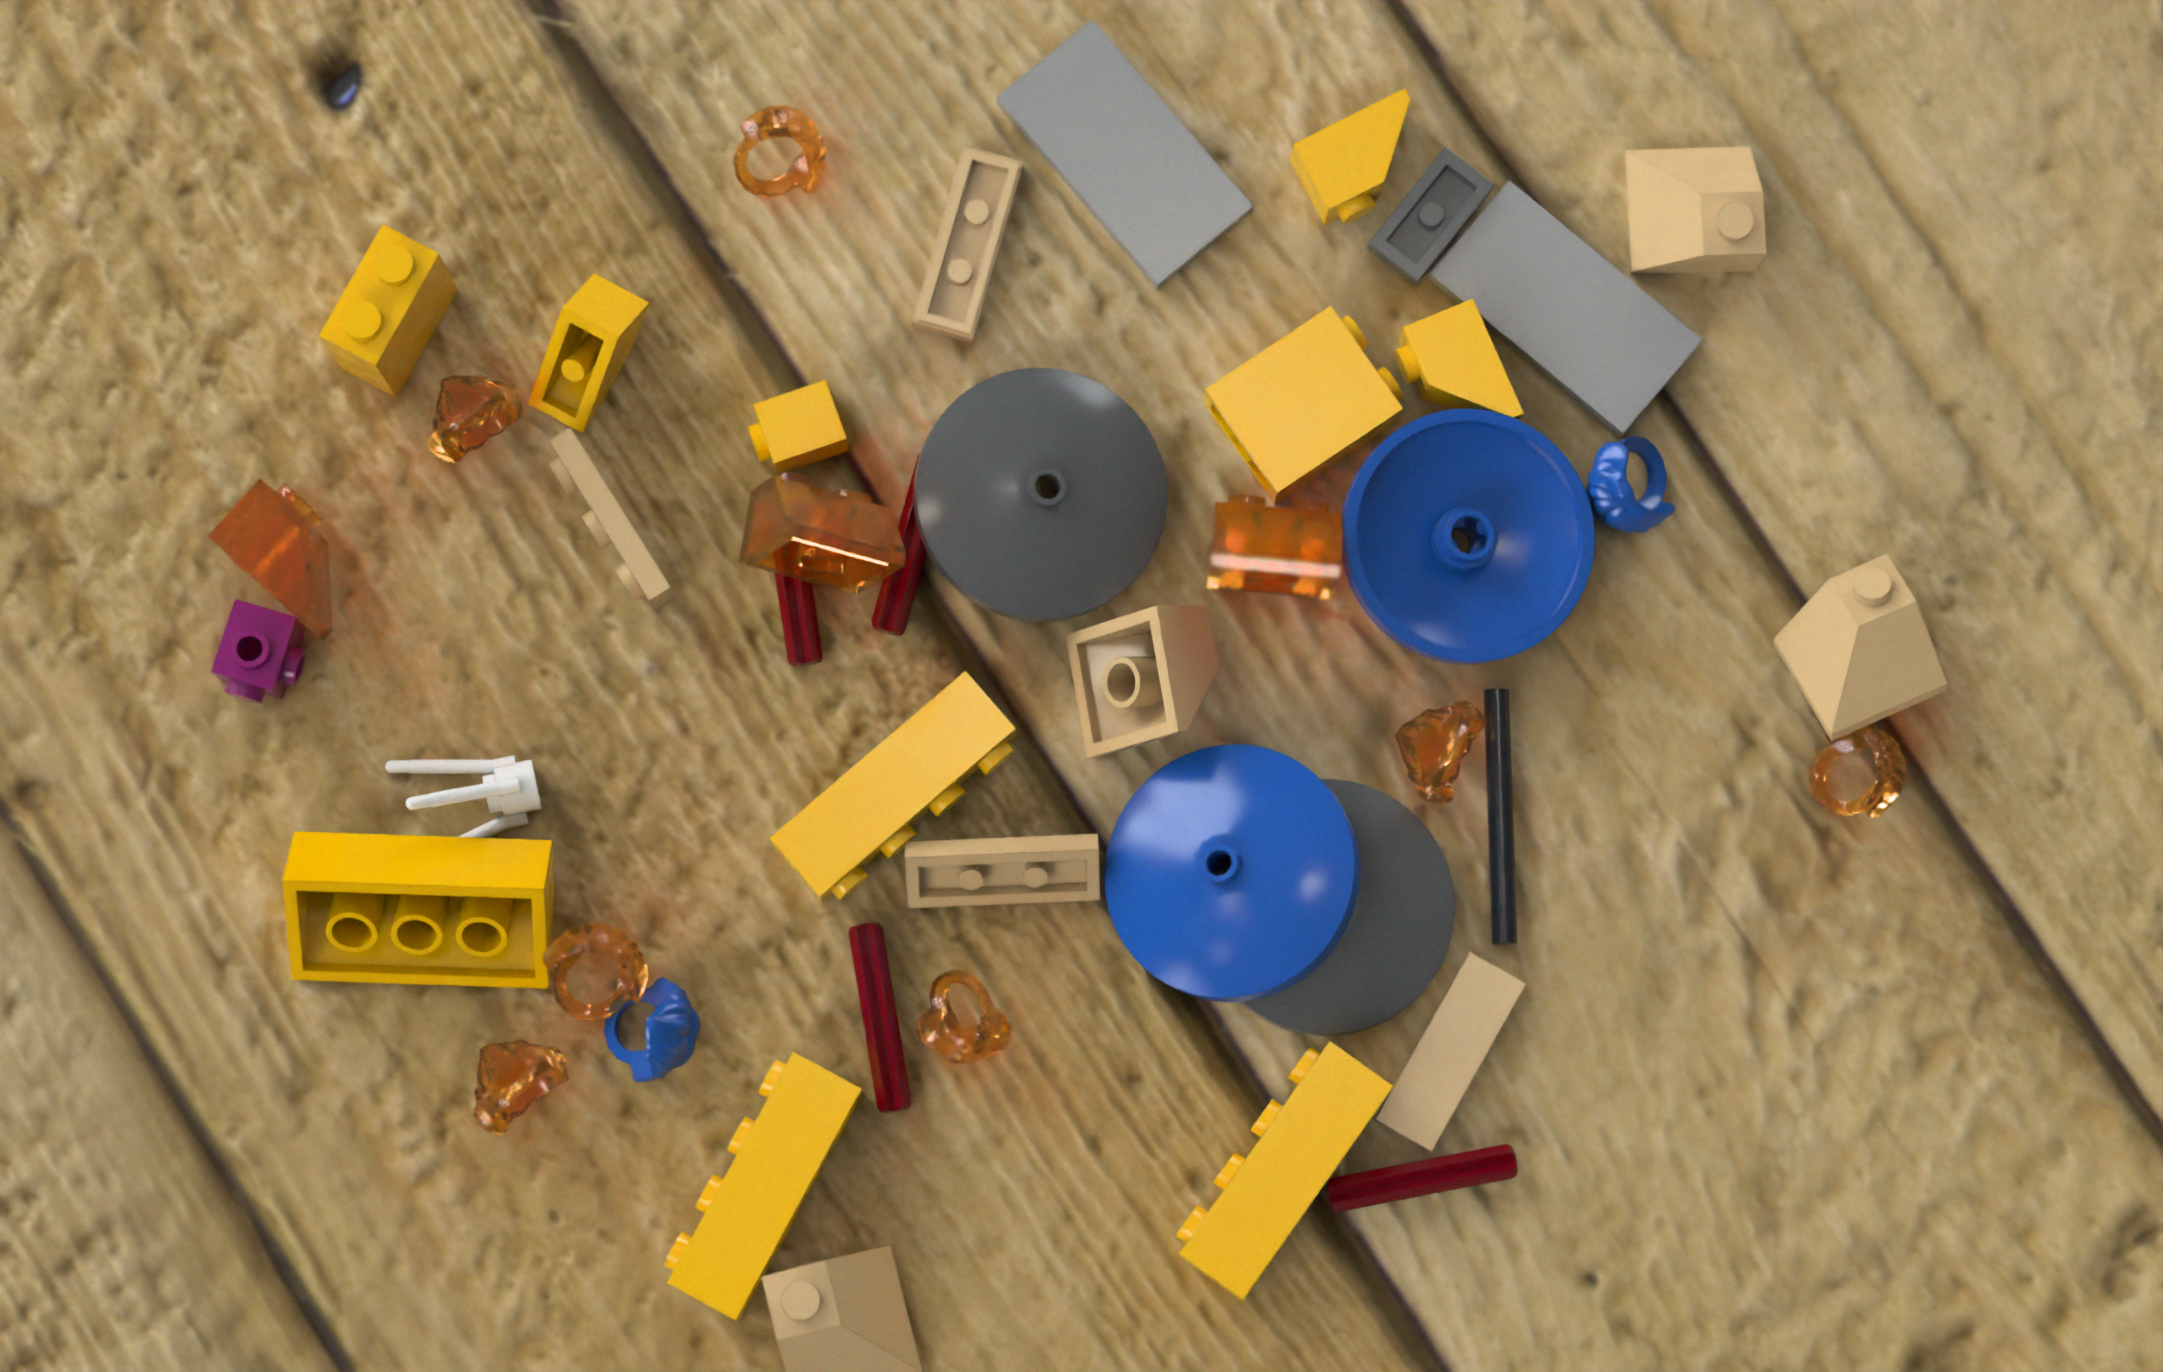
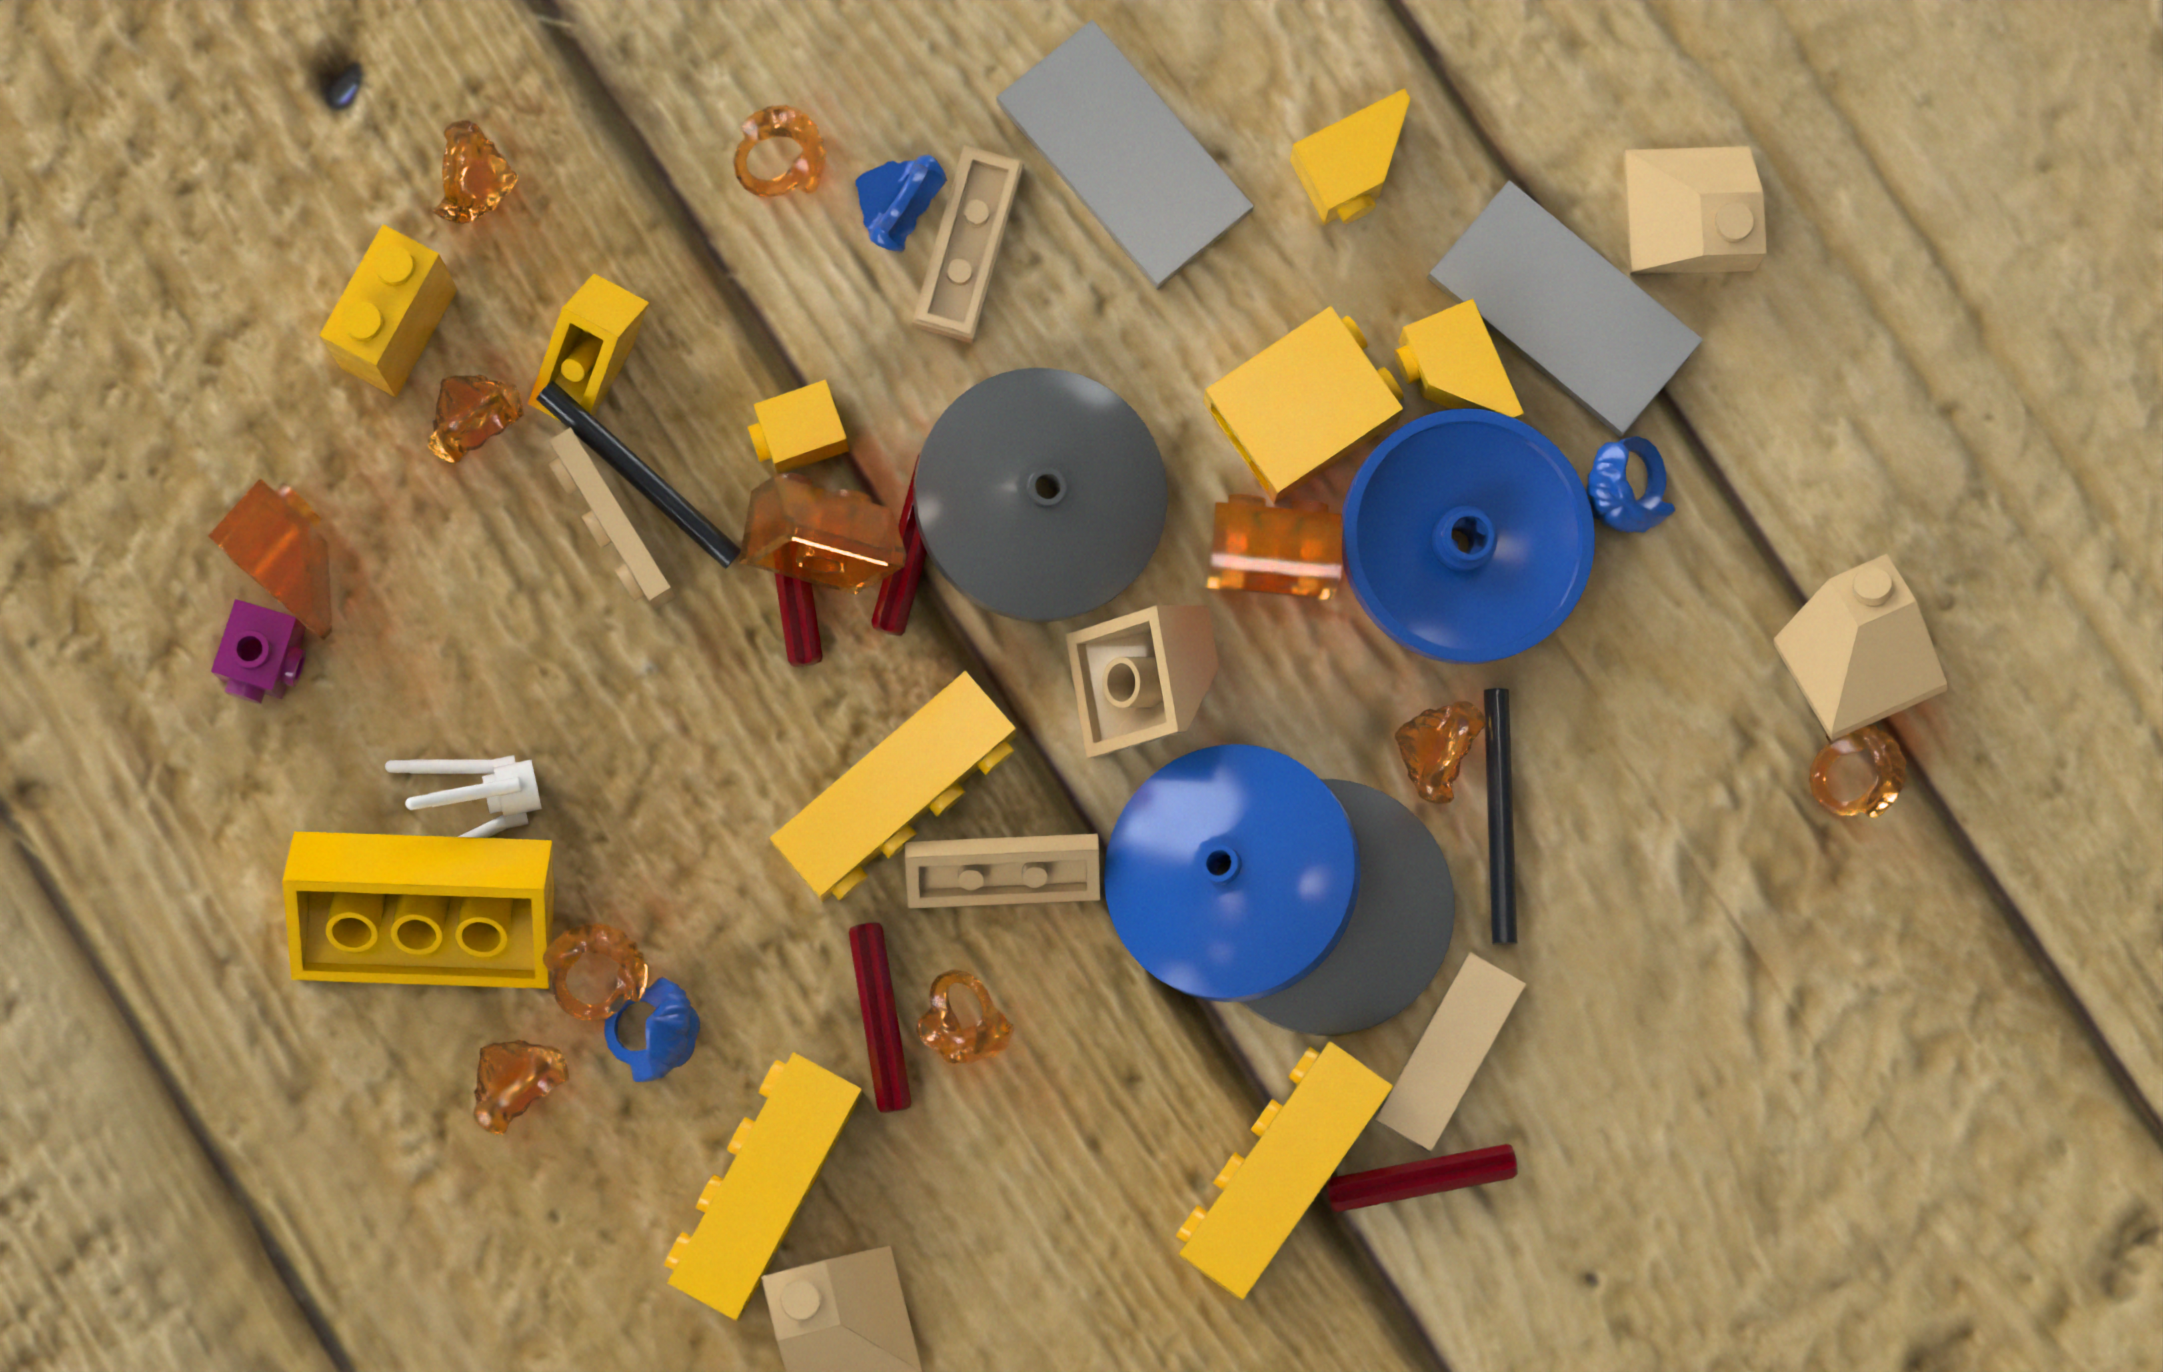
dark grey plate [1366,147,1495,287] -> none
none -> clear orange piece [432,119,518,224]
none -> black bar [536,380,743,569]
none -> blue piece [855,155,947,252]

